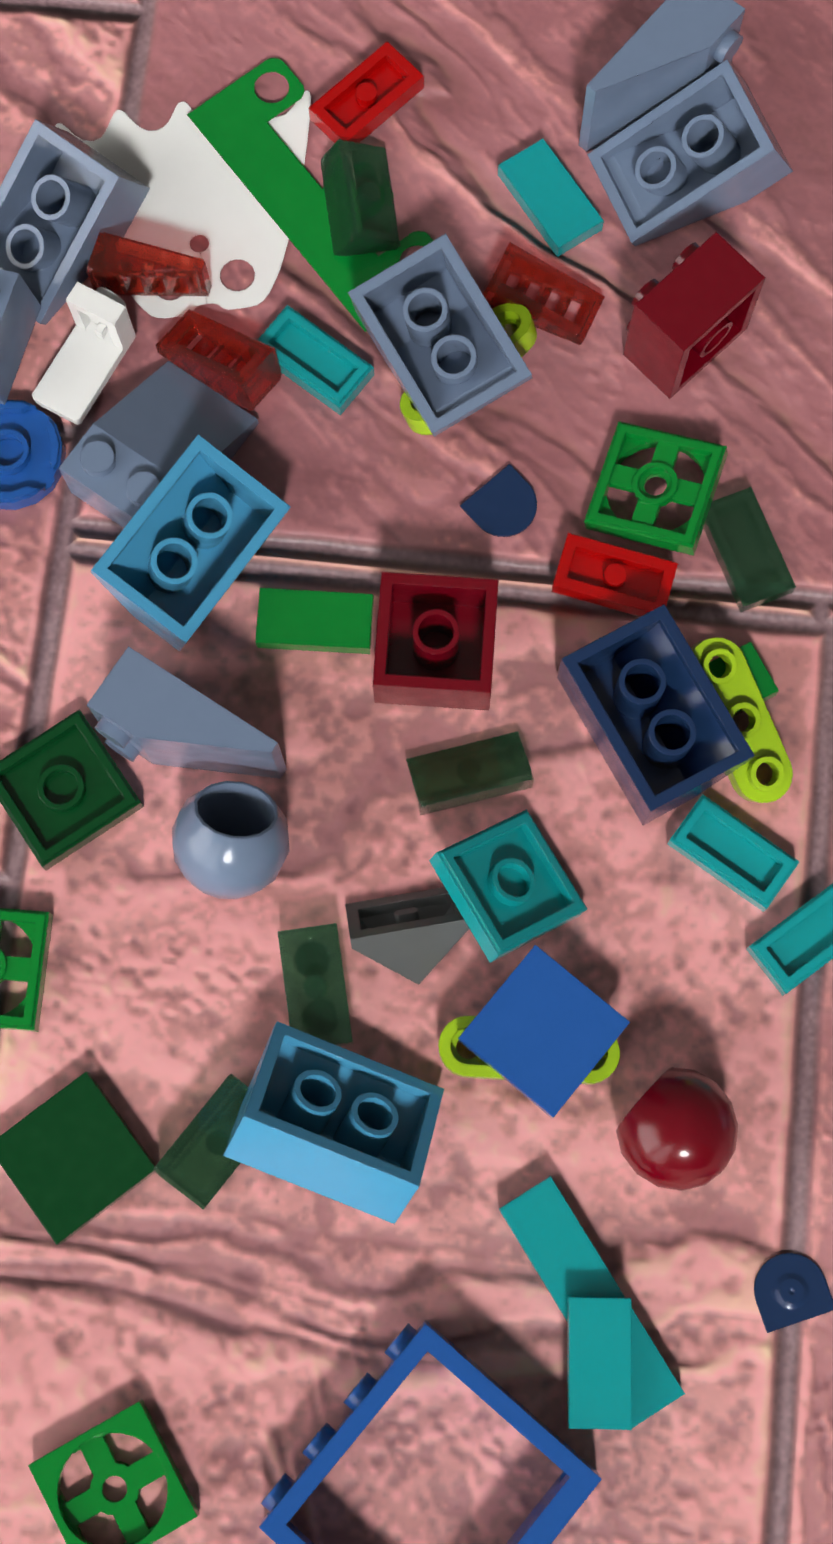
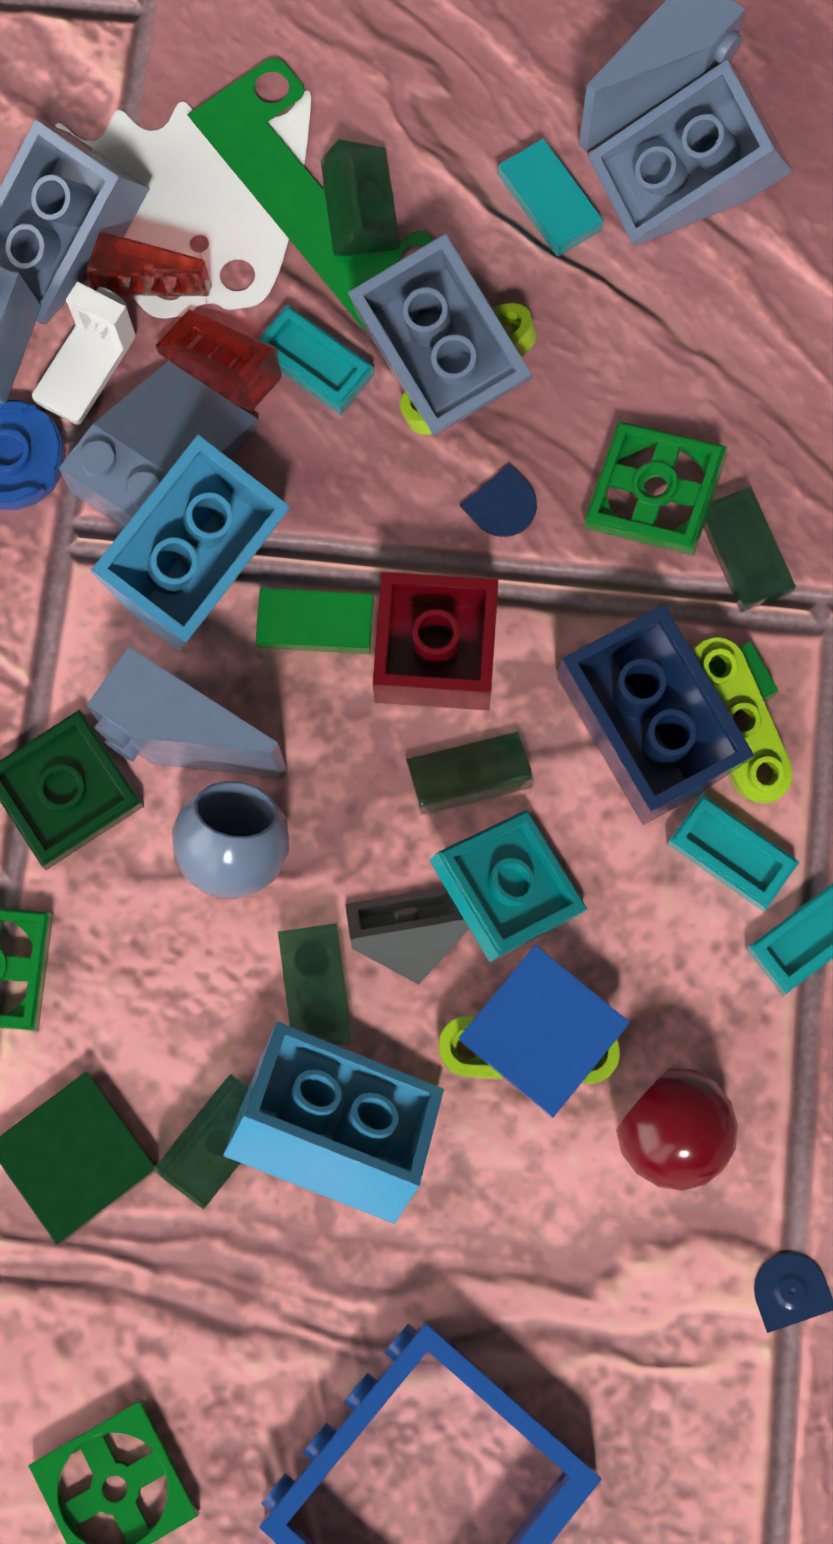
red plate [308,41,424,154] -> none
clear red slope [482,242,605,345] -> none
teal tile [499,1176,685,1428] -> none
red plate [551,533,678,617] -> none
teal tile [567,1296,632,1430] -> none
dark red brick [623,232,766,399] -> none

